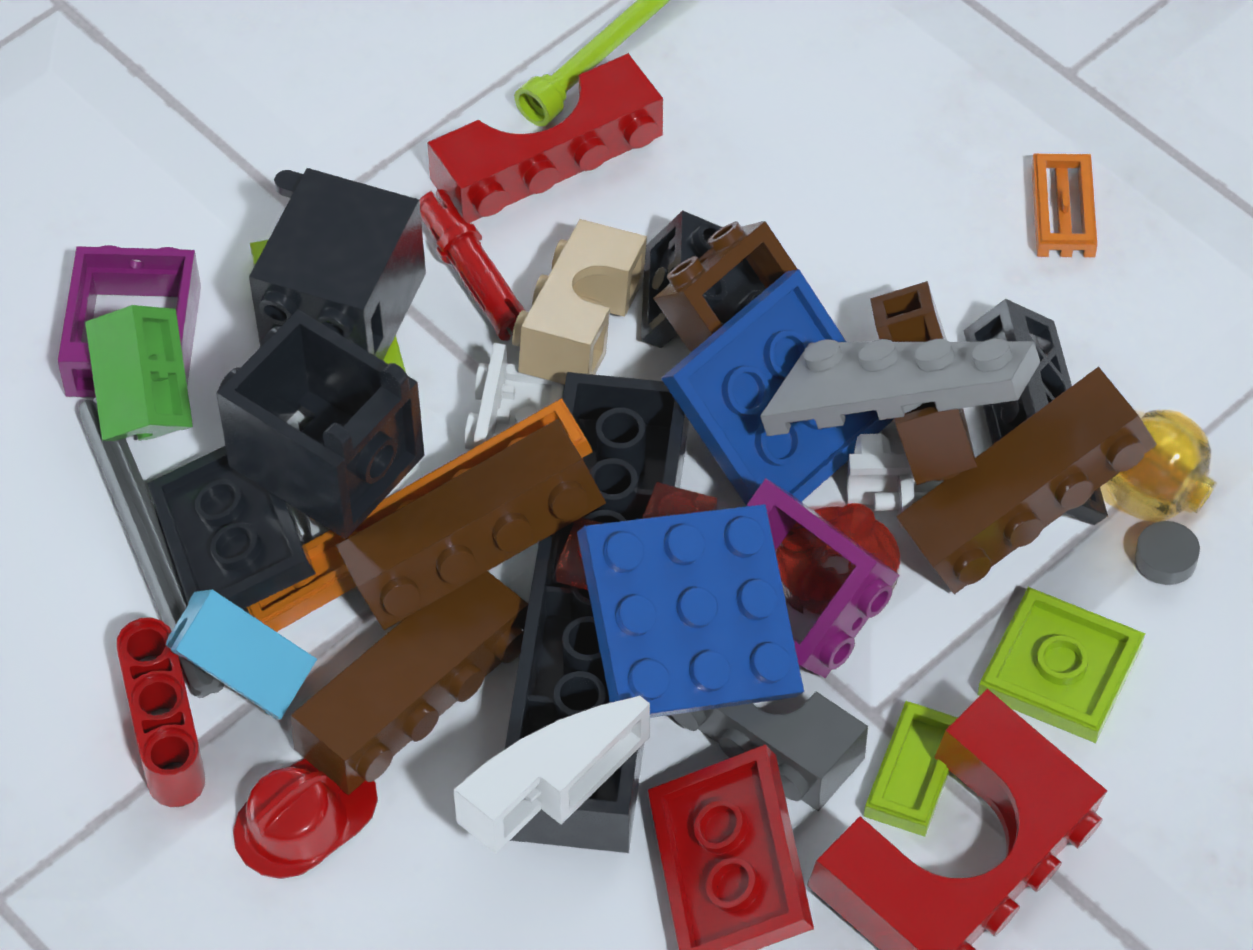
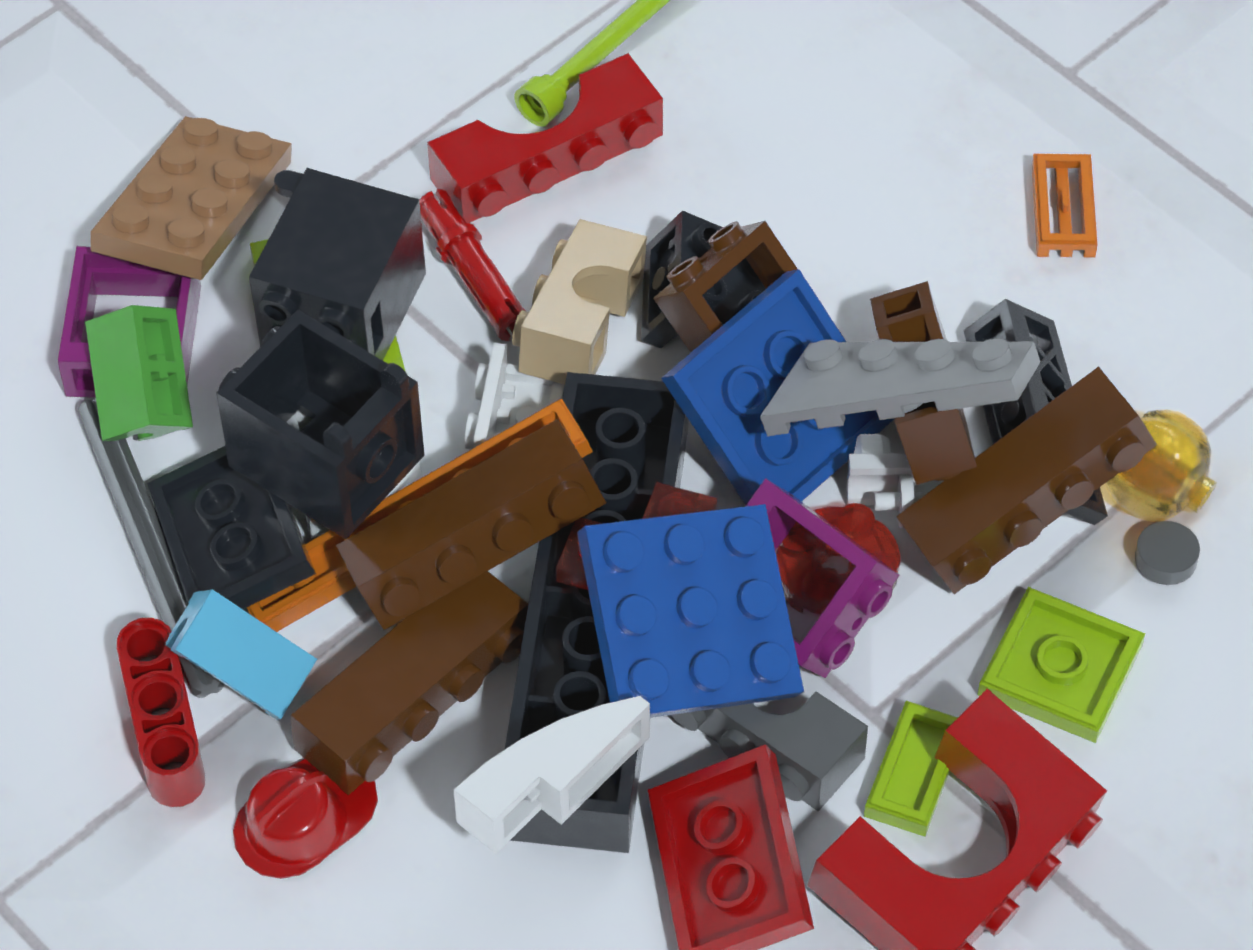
none -> medium nougat plate [90,116,292,280]

